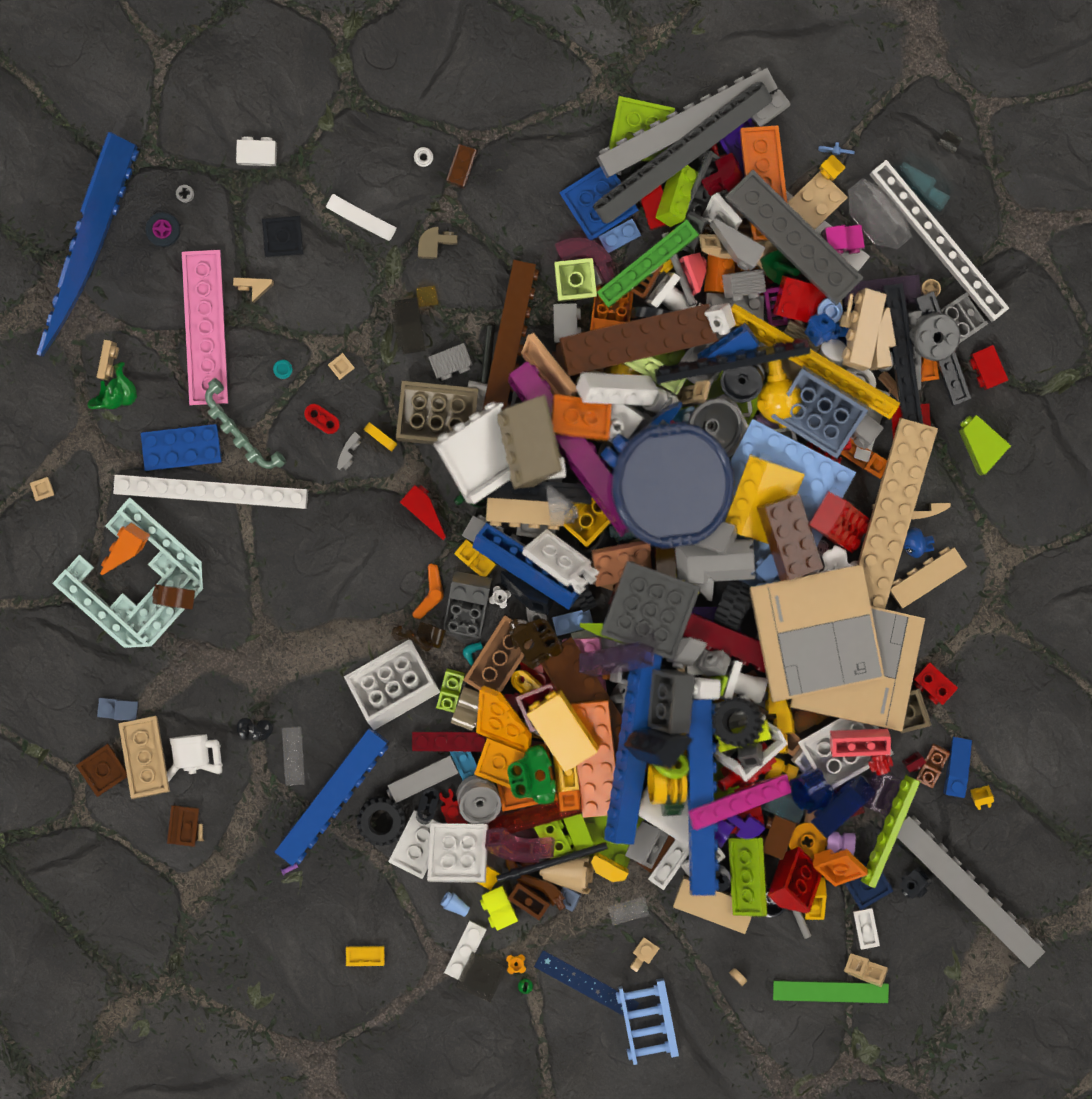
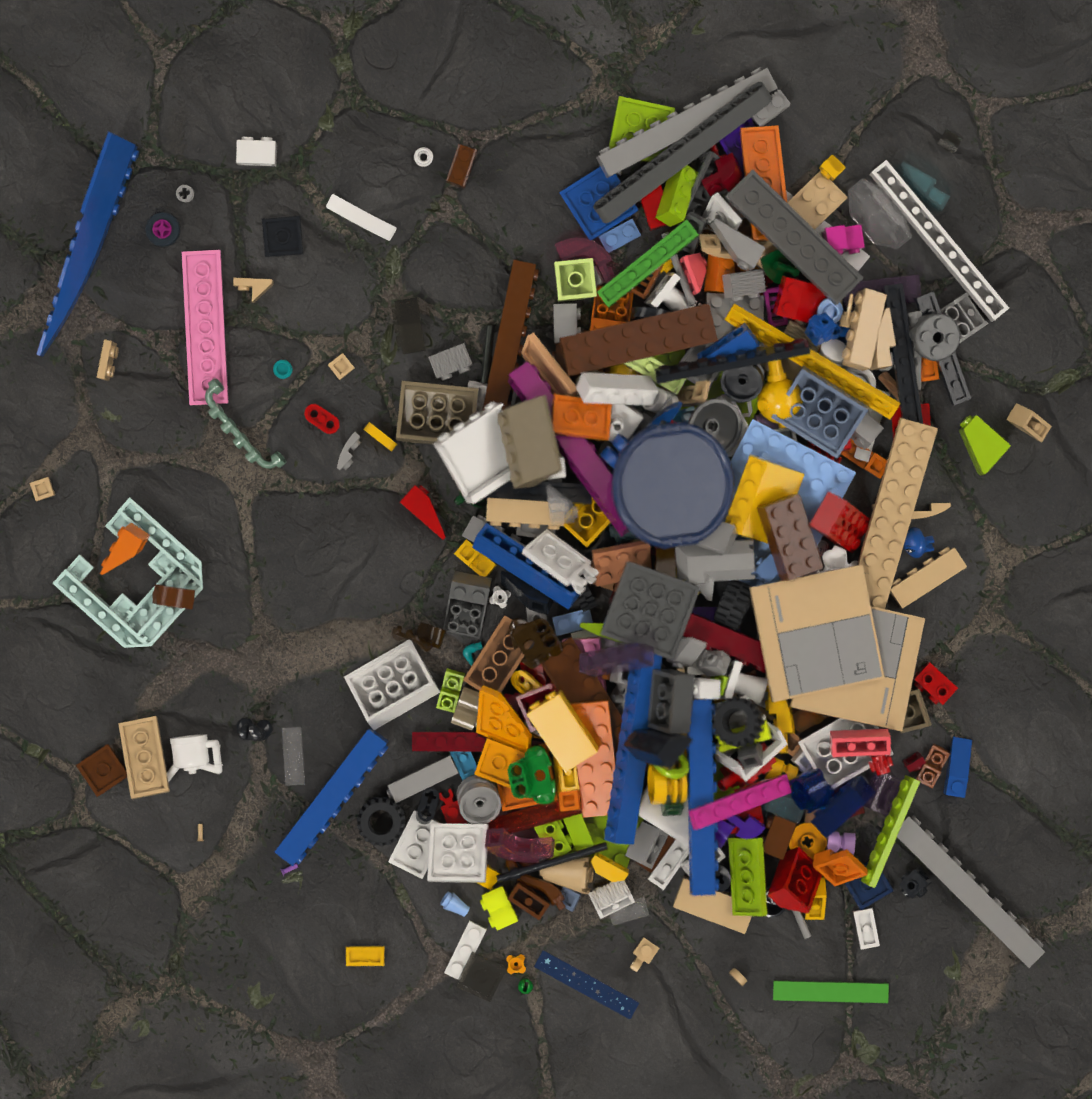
green piece [87,362,137,409] -> none
sand blue slope [97,698,138,721] -> none
white brick [113,475,308,509] -> none
blue plate [141,424,222,471] -> none
reddish brown plate [167,805,200,847] -> none
orange piece [412,564,444,619] -> none
clear yellow slope [416,286,439,308] -> none
dark tan brick [418,227,458,259] -> none
light blue fence [616,978,679,1065] -> none
white brick [704,303,736,335] -> none
medium blue piece [818,142,855,155] -> none
tan slope [844,953,888,987] -> none
tan wheel [920,279,941,297] -> none
red brick [969,345,1008,390] -> none
yellow tile [970,785,994,810] -> none
none -> white brick [589,880,635,919]
none -> tan slope [1006,403,1052,442]

